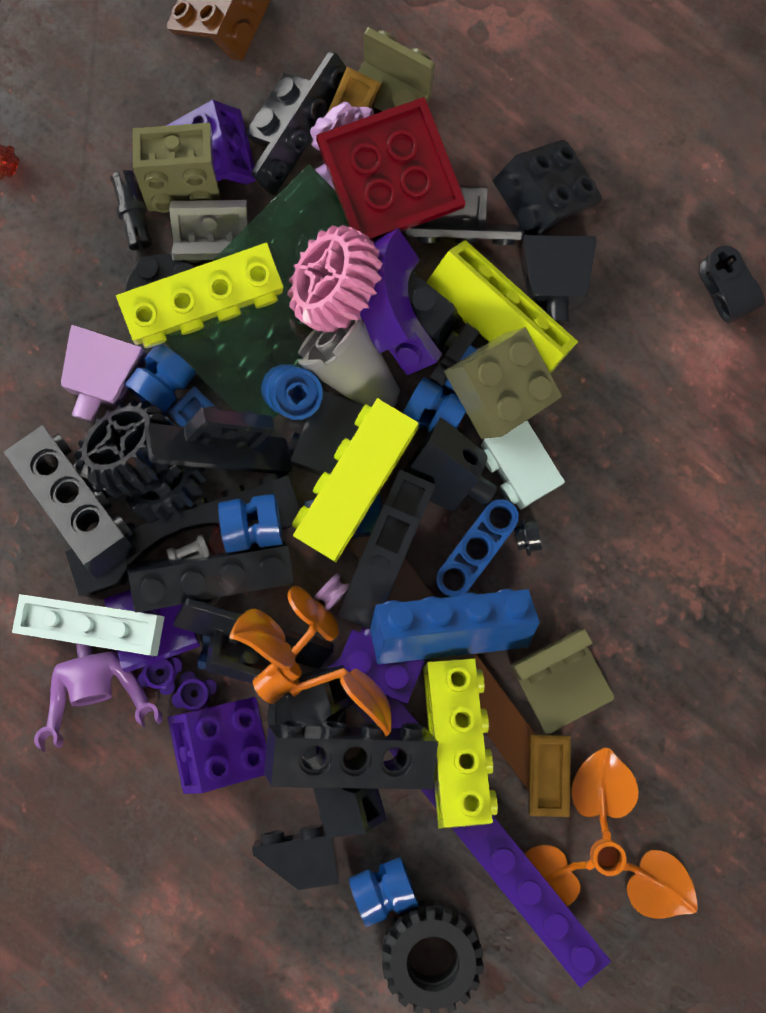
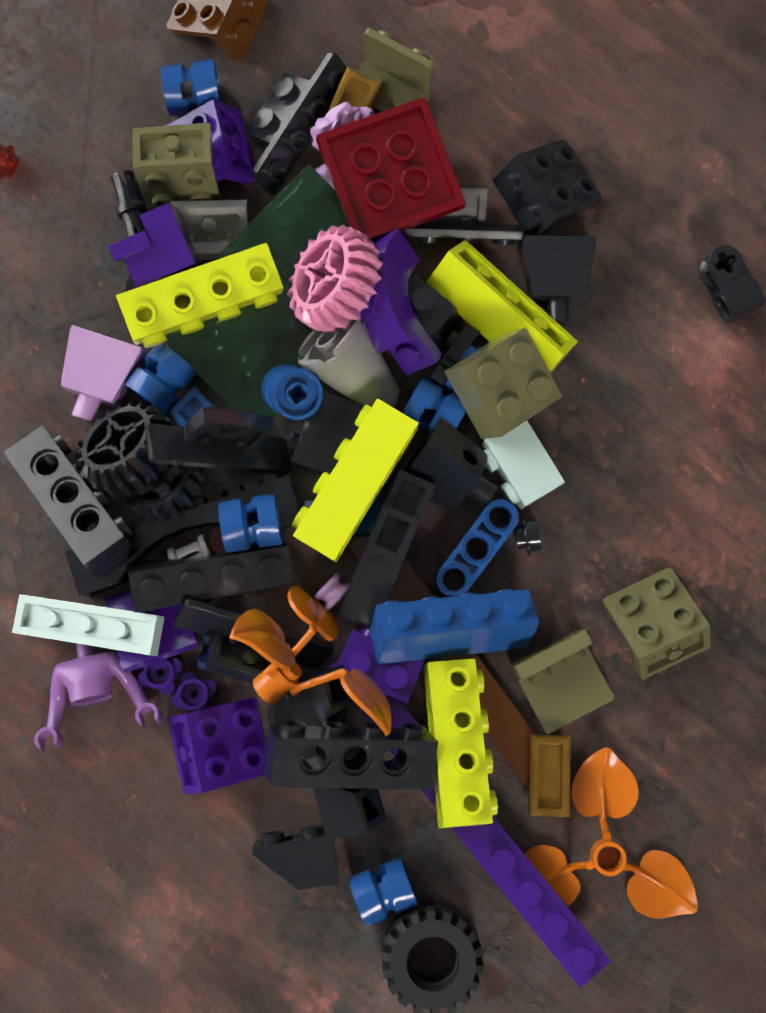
none -> dark purple plate [108,203,201,288]
none -> blue wheel [161,59,222,116]
none -> olive bracket [603,568,711,680]

